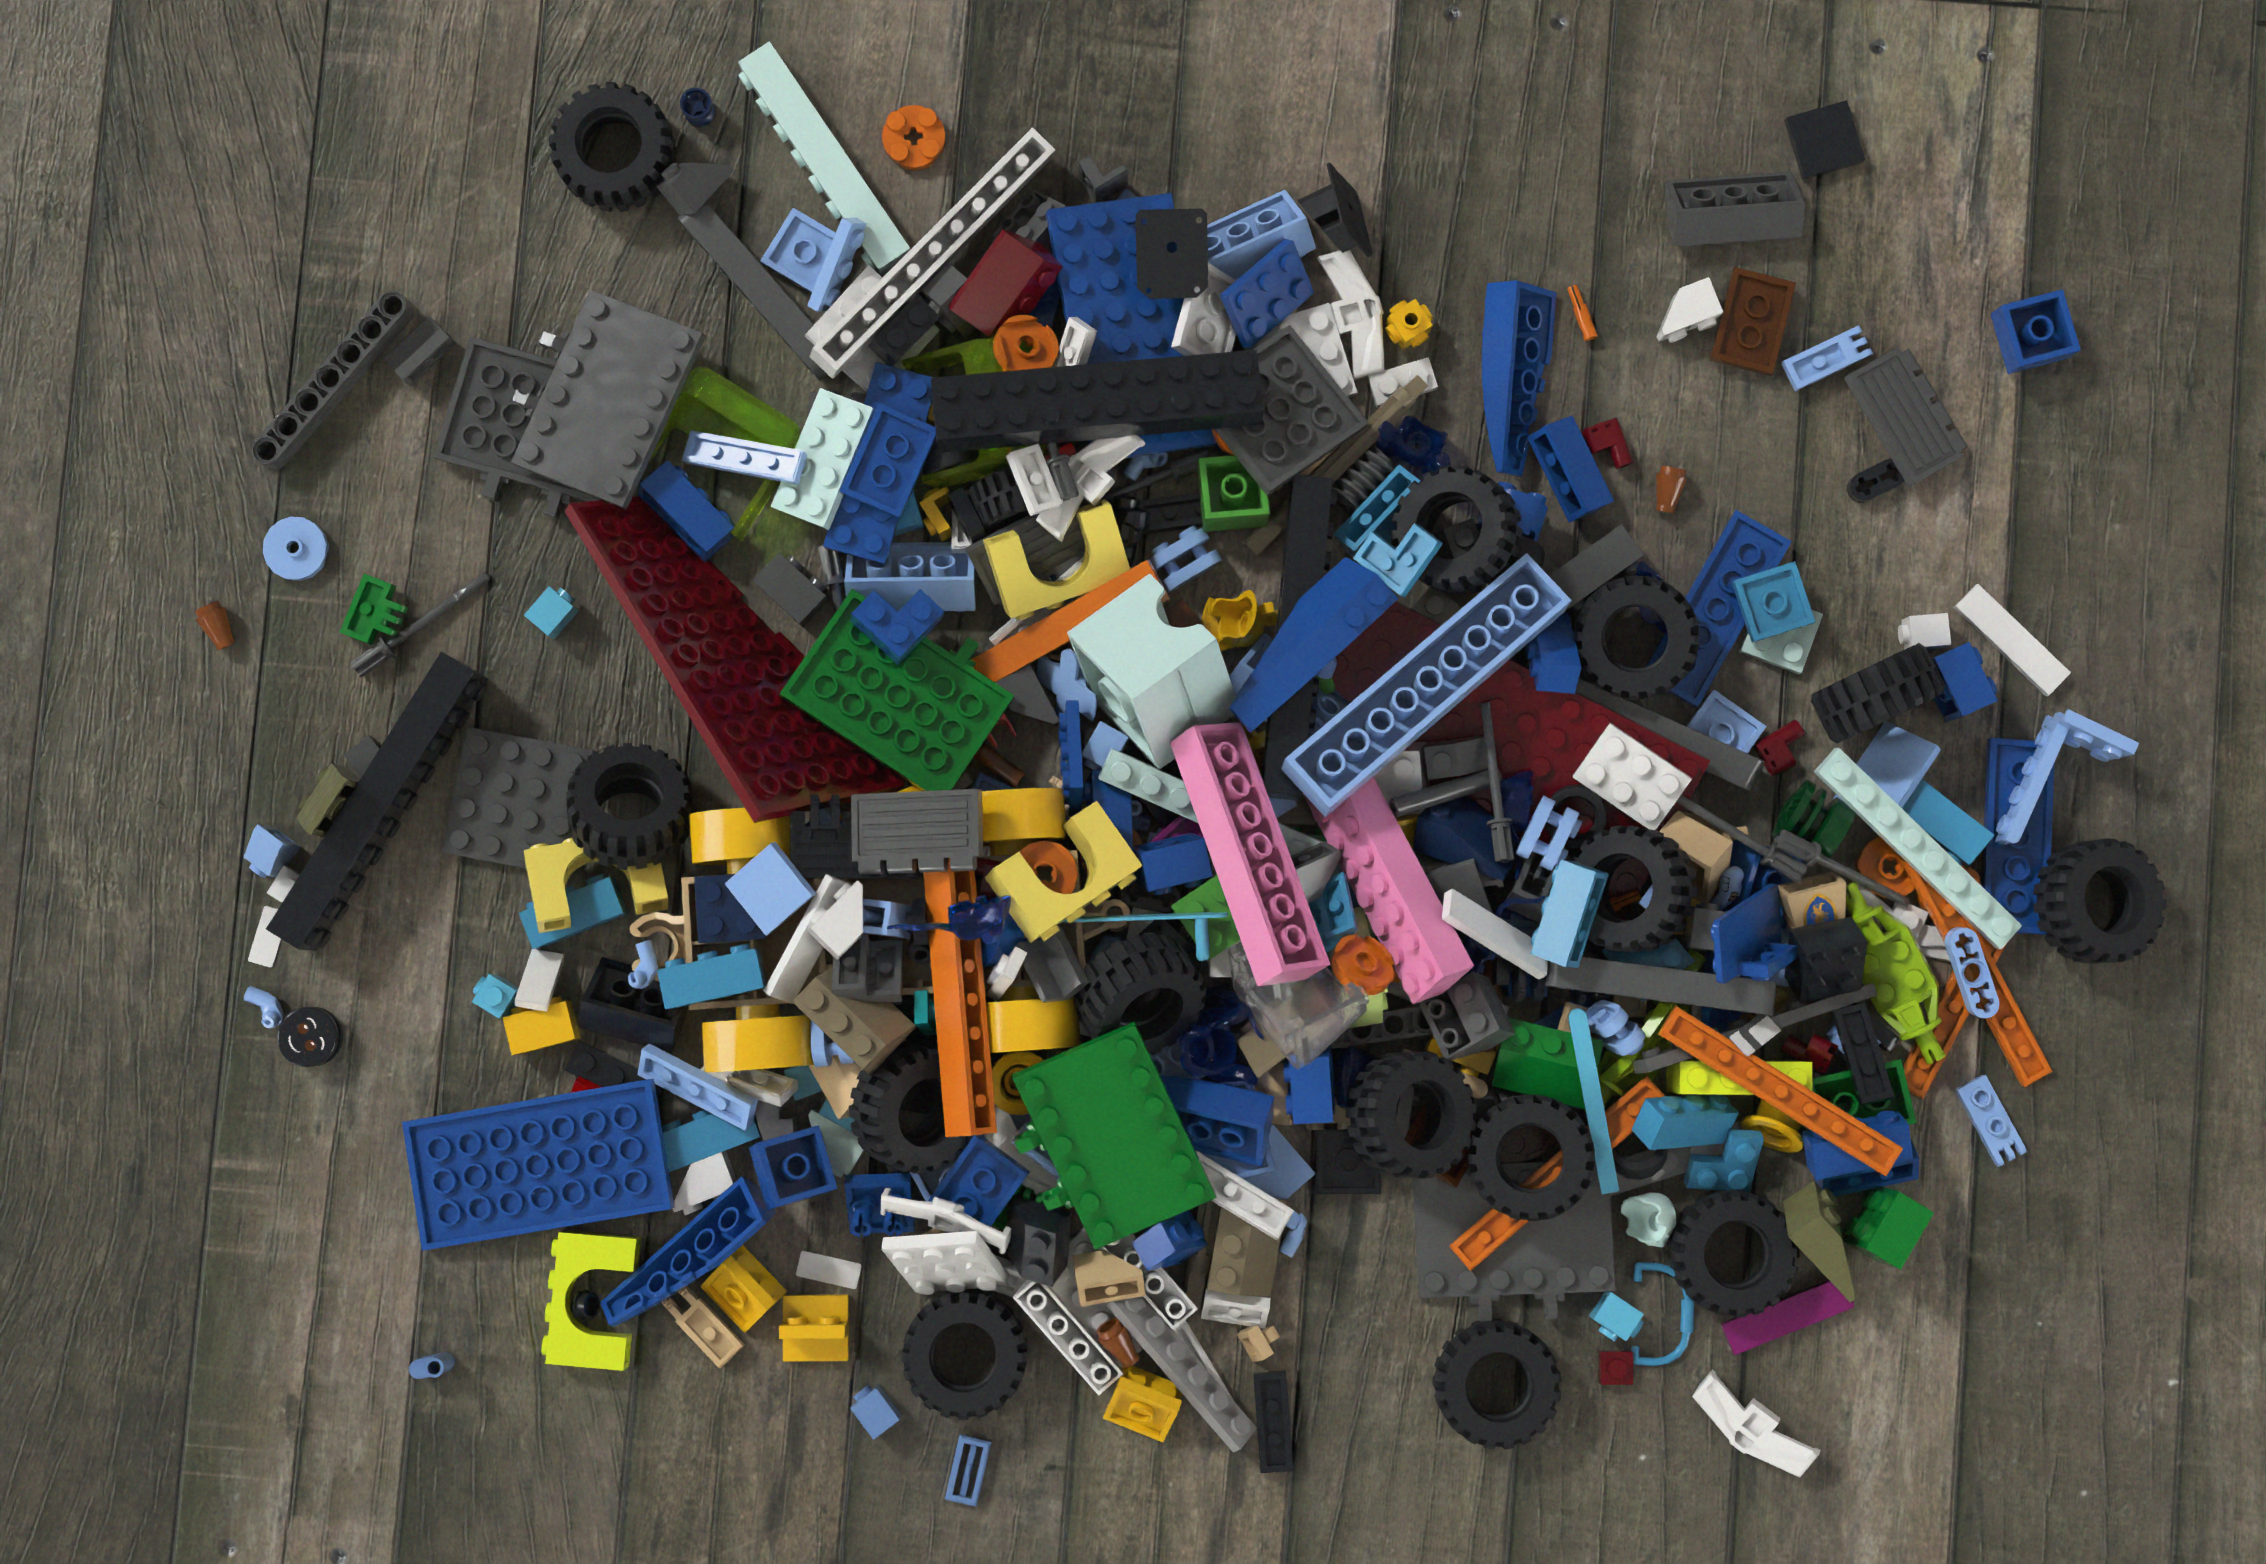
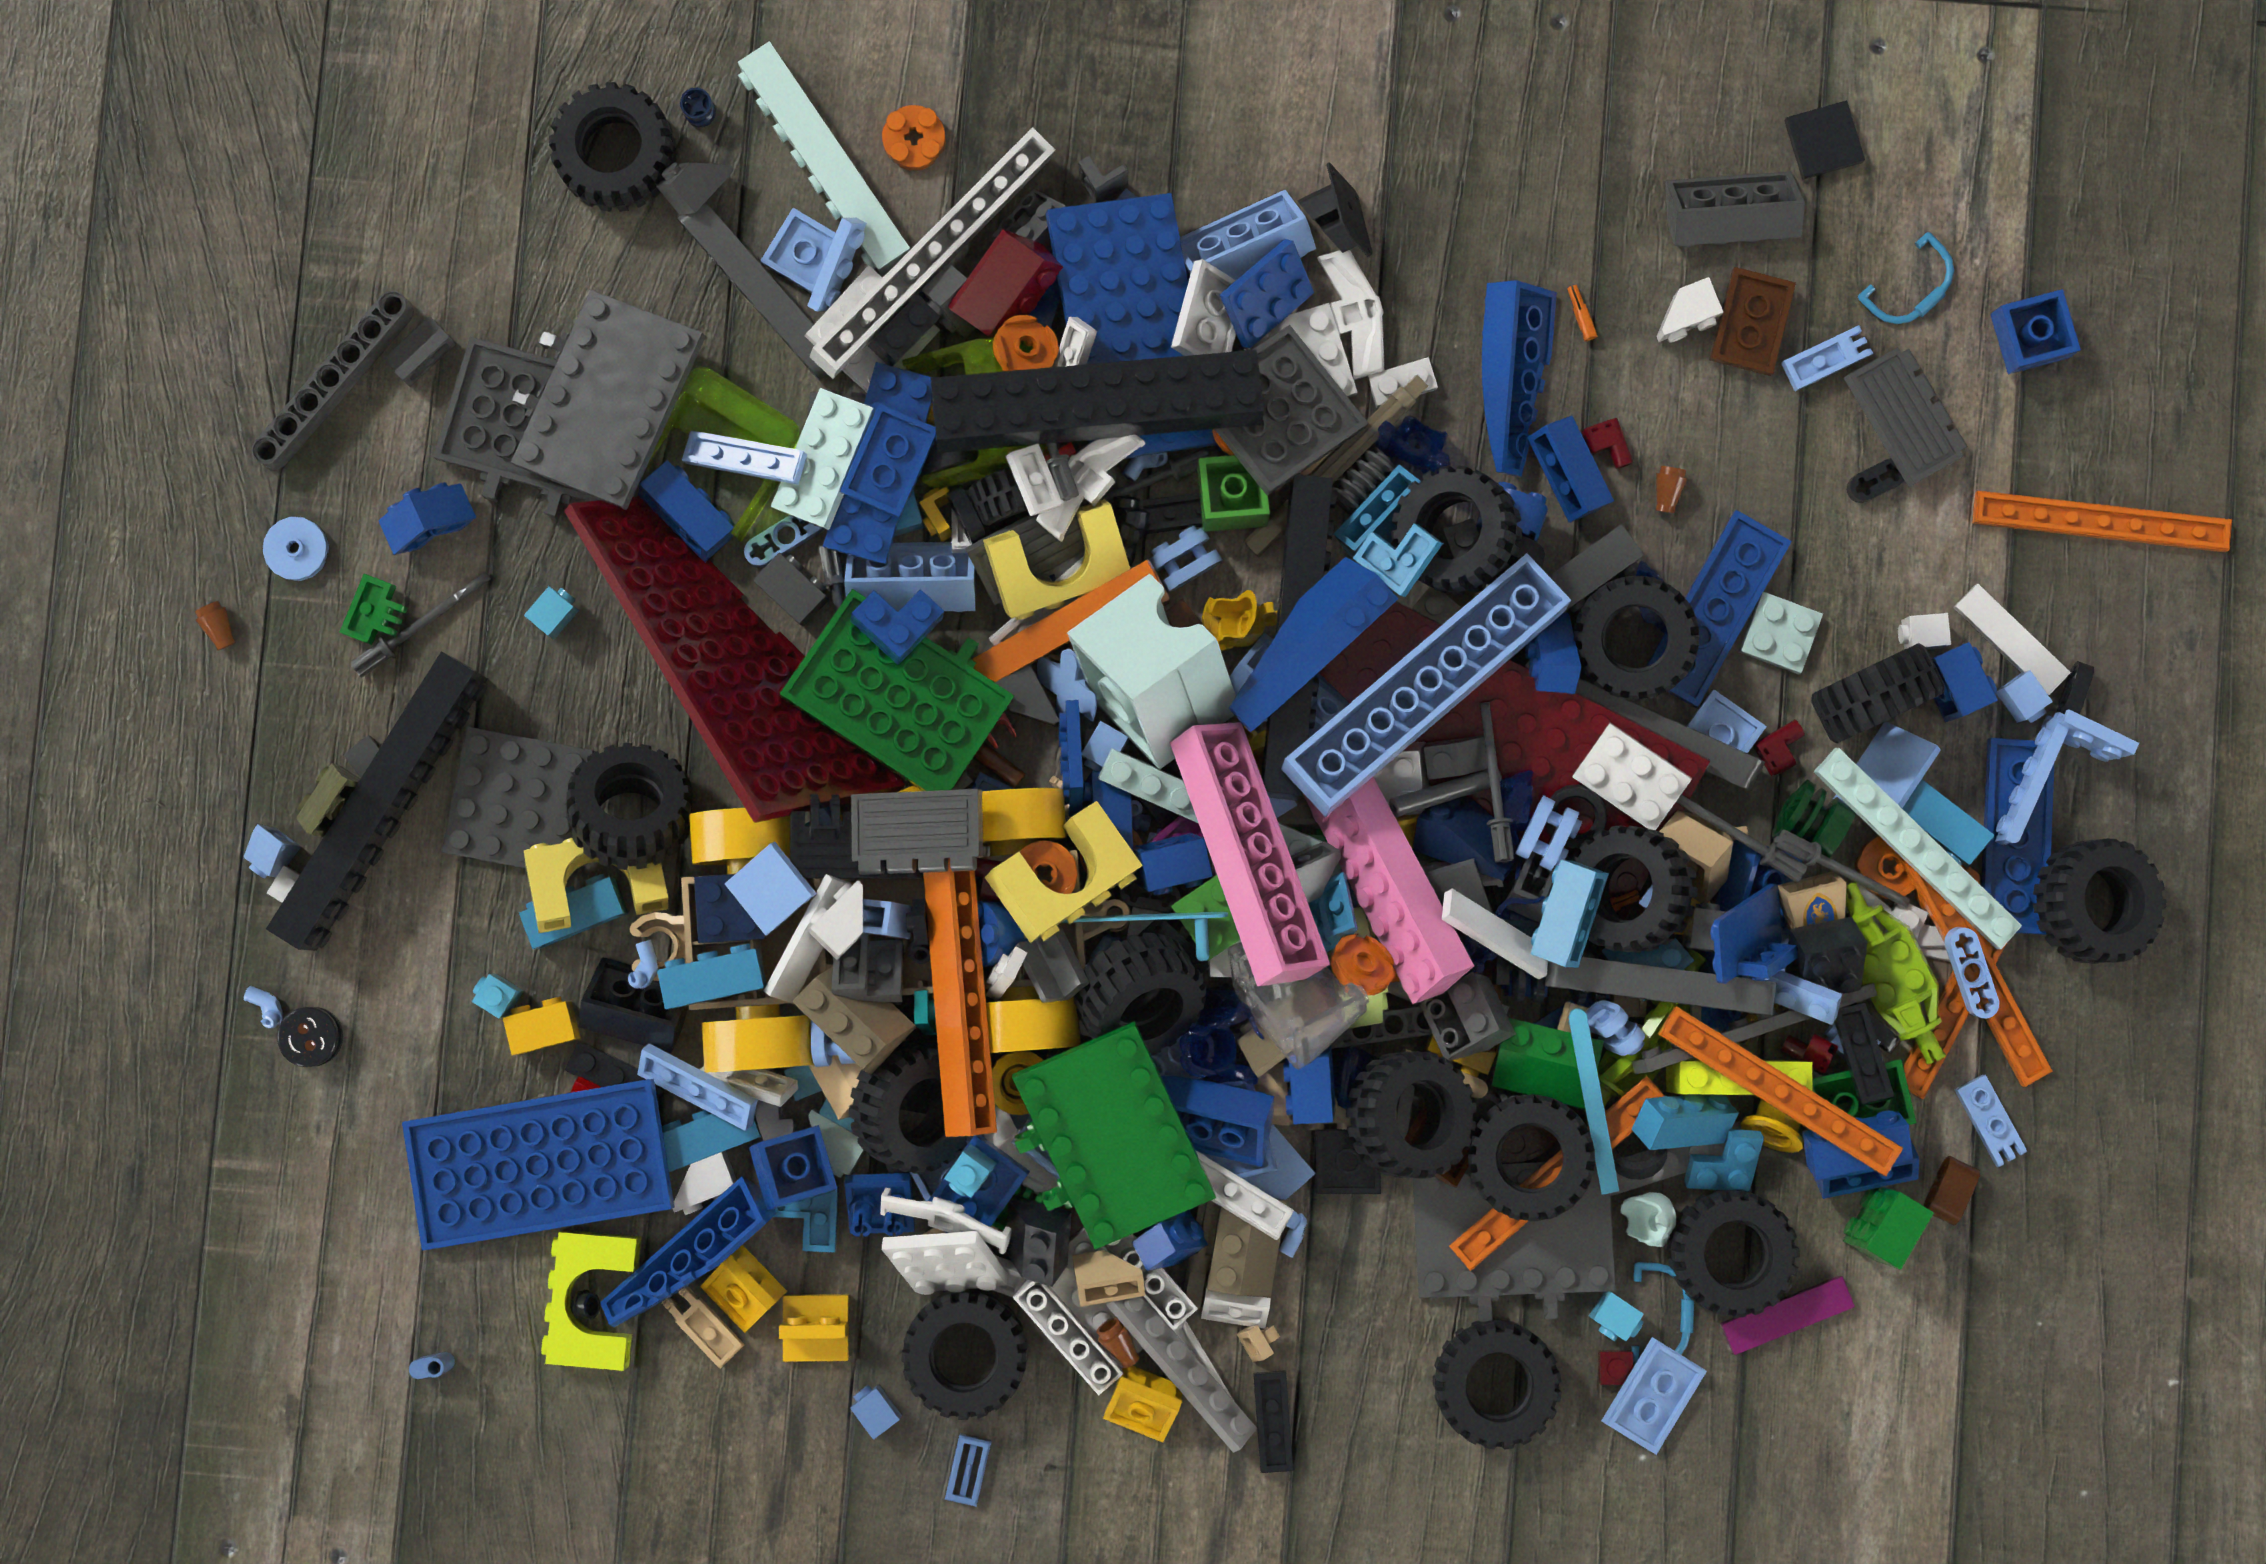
white sticker [248,906,281,967] -> none
white tile [515,949,564,1012] -> none
white sticker [796,1251,862,1289] -> none
clear blue animal [887,895,1011,941] -> none
black piece [1135,208,1208,299] -> none
arm [1314,657,1337,694] -> none
yellow brick [1385,298,1433,350] -> none
white plate [1692,1369,1821,1477] -> none
light blue arm [1710,866,1744,911] -> none
white sticker [1730,1014,1781,1057] -> none
dark azure plate [1732,561,1815,643] -> none
olive slope [1783,1180,1856,1303] -> none
none -> blue brick [378,482,476,555]
none -> light blue beam [744,515,825,568]
none -> dark azure plate [773,1186,839,1252]
none -> medium azure brick [944,1144,997,1198]
none -> light blue tile [1601,1337,1707,1455]
none -> light blue plate [1742,970,1842,1025]
none -> dark azure piece [1858,232,1955,324]
none -> reddish brown beam [1924,1156,1980,1226]
none -> orange tile [1972,491,2232,552]
none -> light blue brick [1996,670,2053,723]
none -> black beam [2056,661,2094,714]

